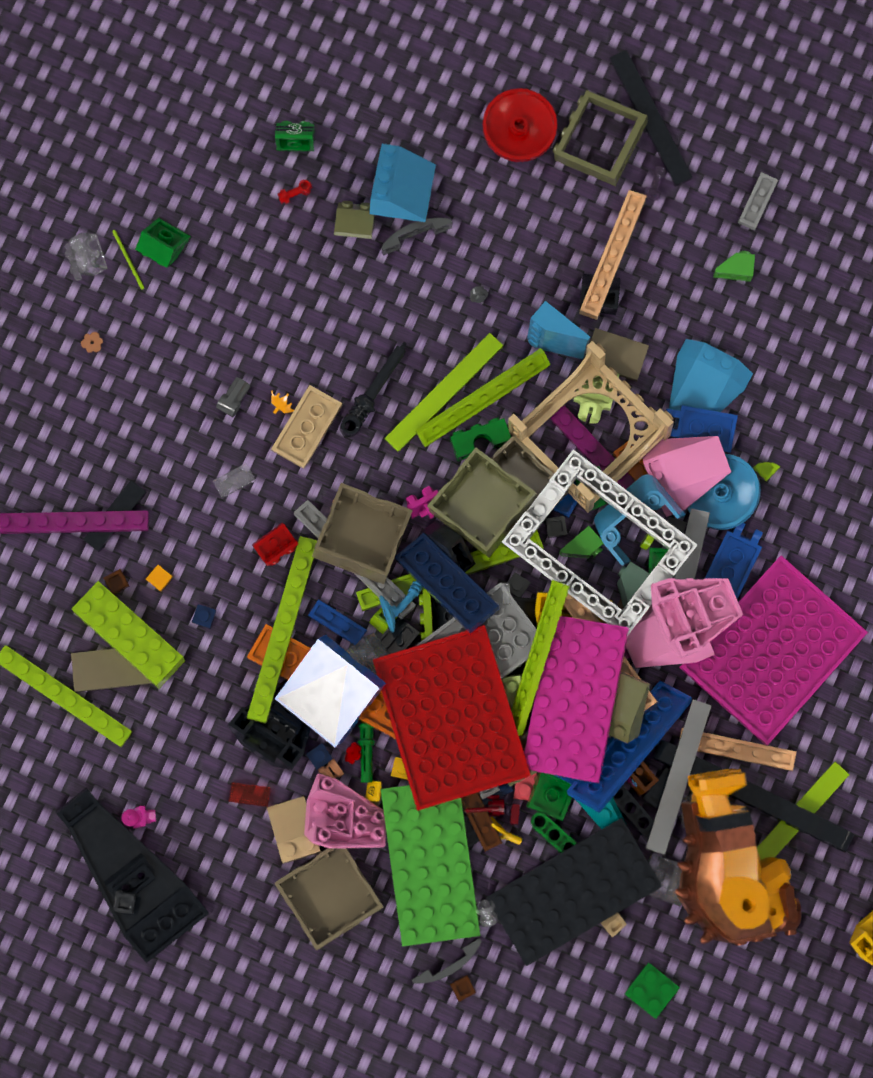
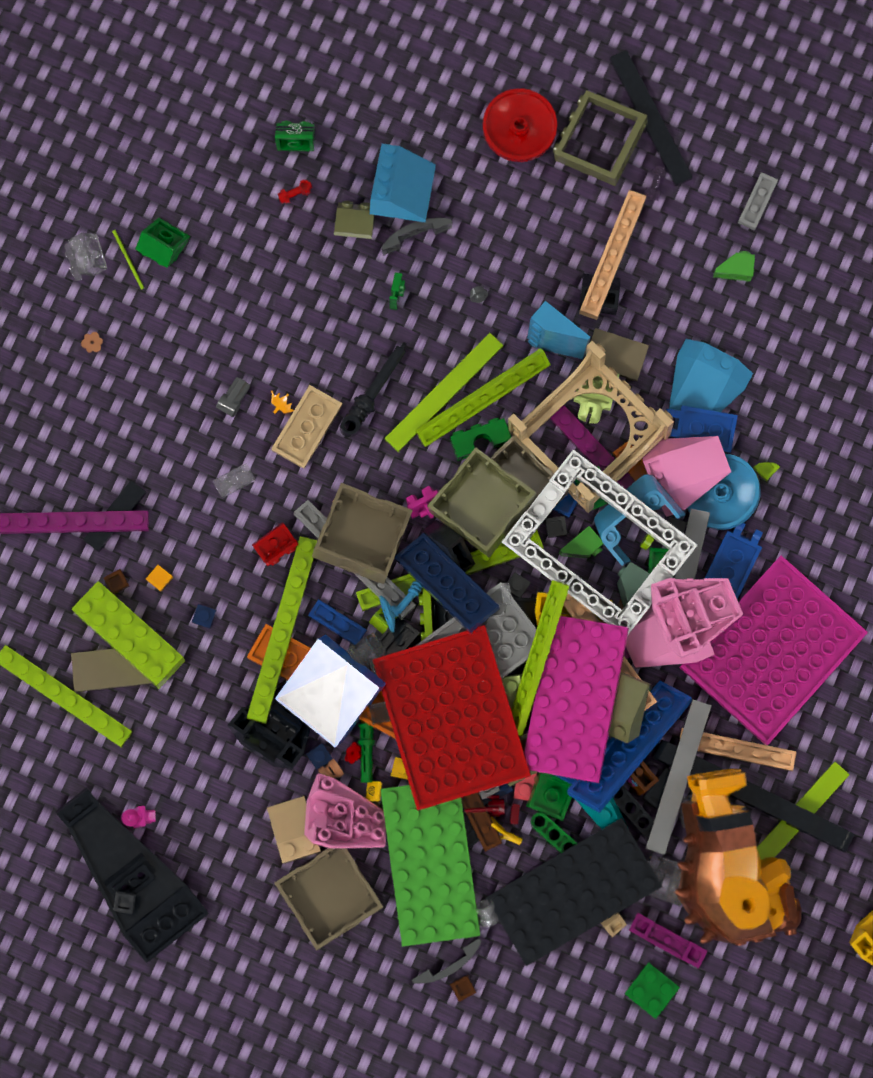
clear red tile [229,782,271,807] -> none
none -> clear smoke tile [369,702,391,725]
none -> green plate [389,272,405,310]
none -> magenta slope [629,913,708,969]

